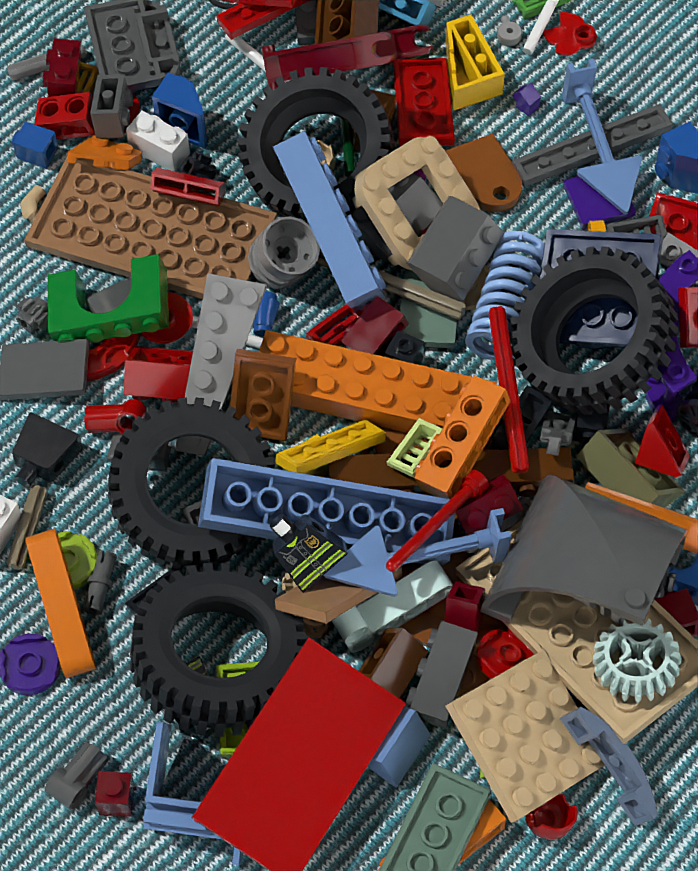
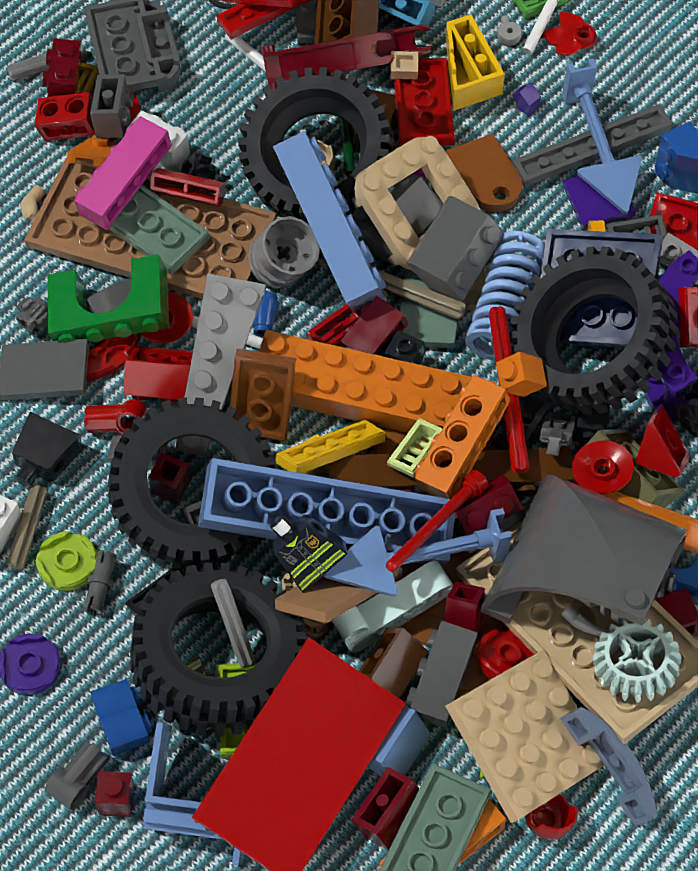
blue brick [12,121,59,169] -> none
orange beam [25,528,97,679] -> none
blue slope [152,72,208,149] -> none
none -> dark pink brick [74,116,172,230]
none -> blue brick [90,679,152,756]
none -> sand green tile [108,185,210,275]
none -> dark red brick [148,453,191,505]
none -> light grey axle [211,579,255,667]
none -> dark red brick [351,767,419,851]
none -> tan tile [391,51,418,79]
none -> orange brick [496,351,547,397]
none -> light grey helmet [561,605,609,636]
none -> red dish [572,440,634,495]

